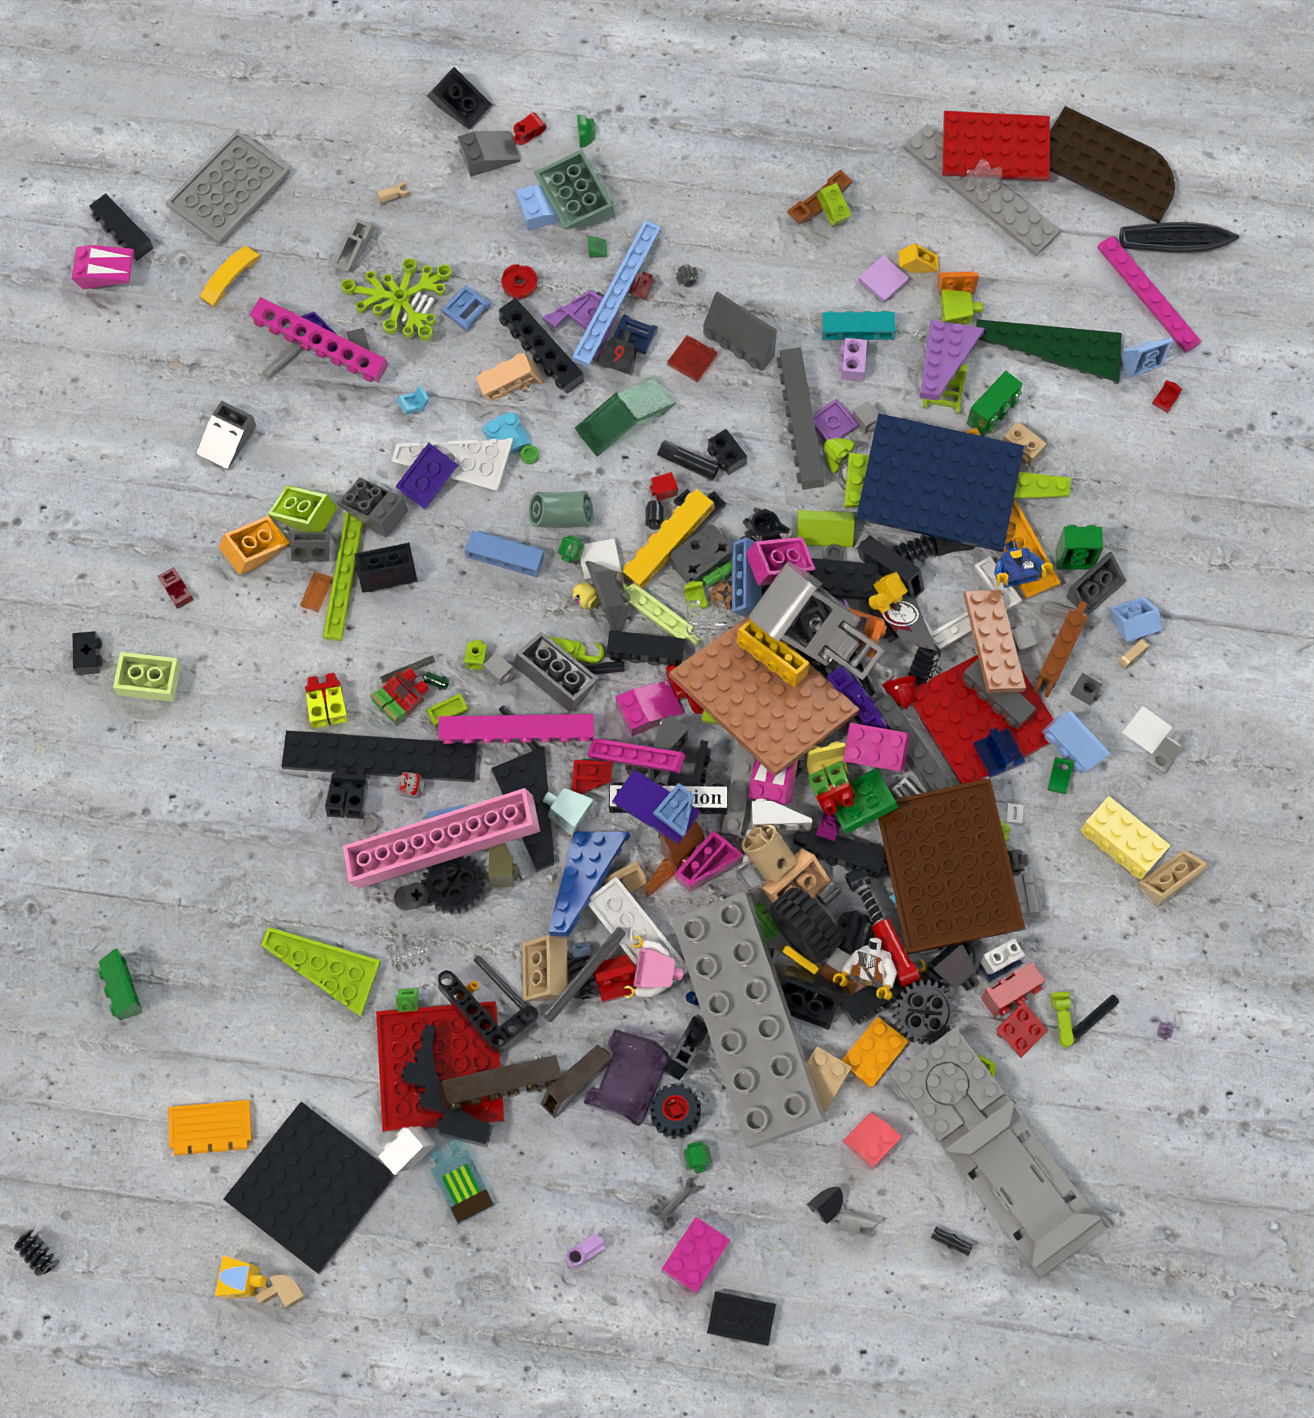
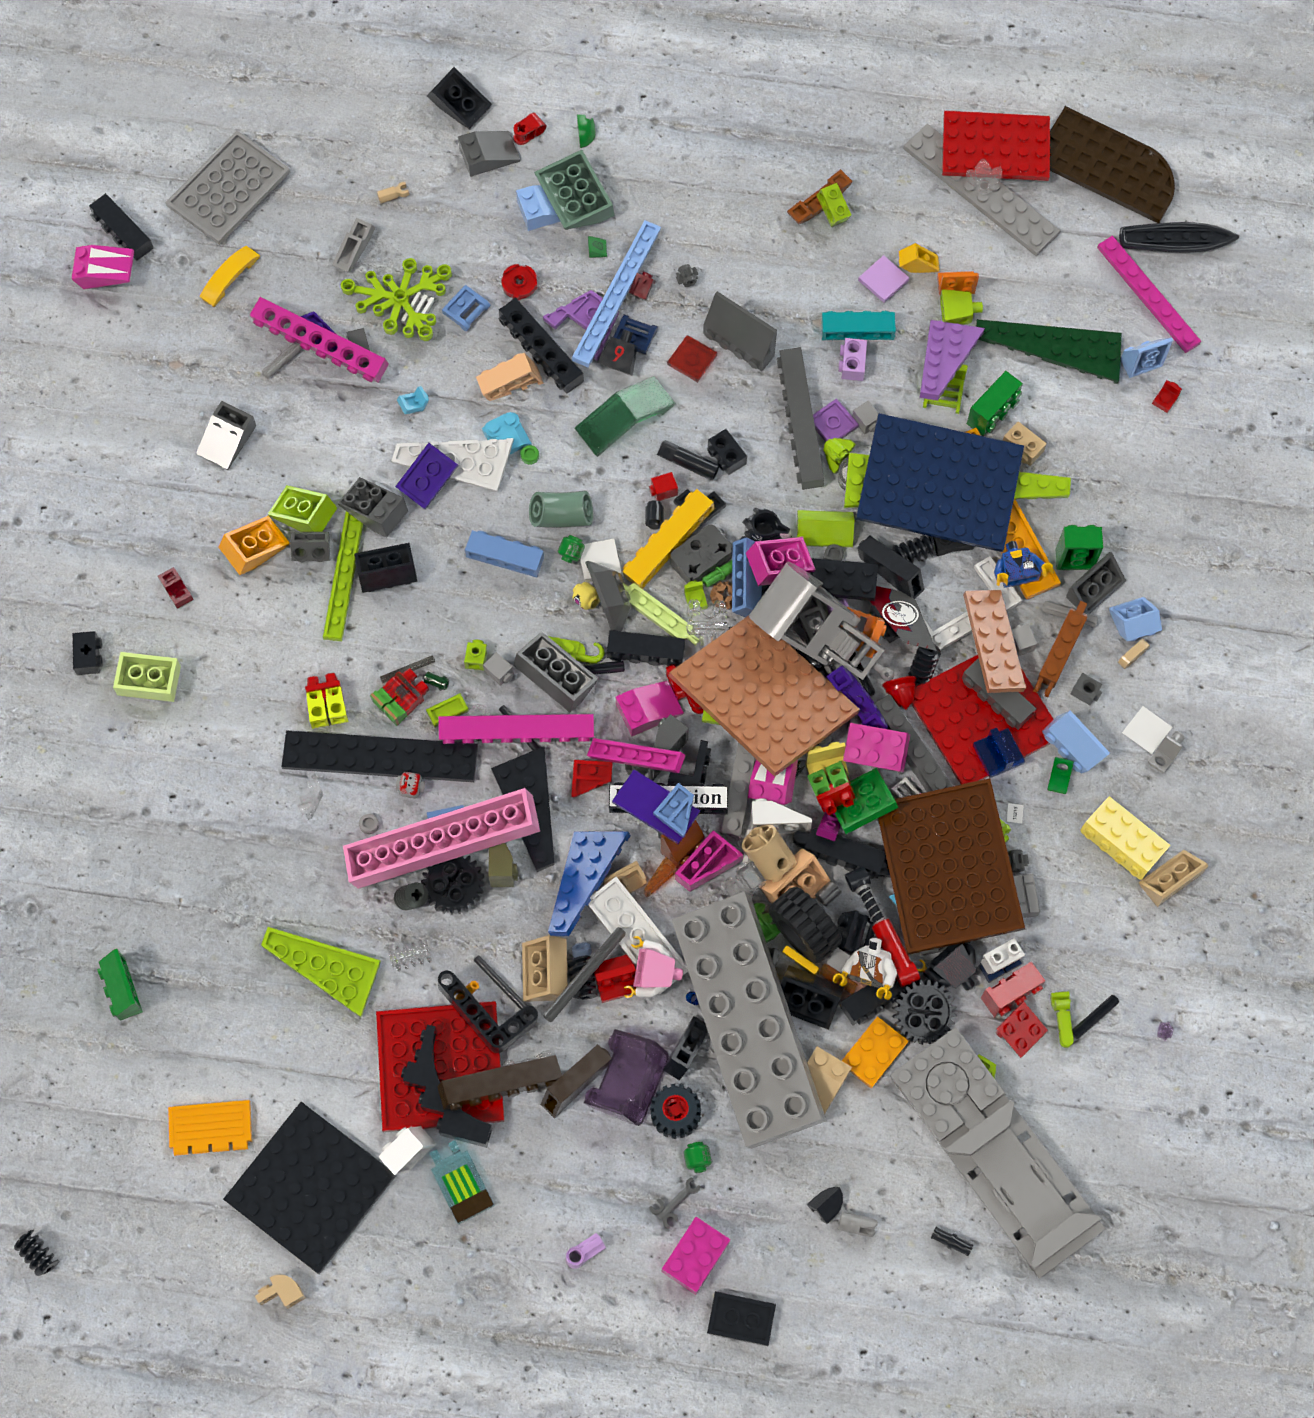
yellow torso [215,1256,266,1299] -> none
clear orange tile [300,572,332,613] -> none
black hips [325,766,368,819] -> none
bright green bracket [396,988,419,1012] -> none
light aqua torso [543,789,593,836] -> none
yellow brick [736,619,809,687] -> none
coral slope [842,1112,902,1170] -> none
yellow brick [869,572,908,613] -> none

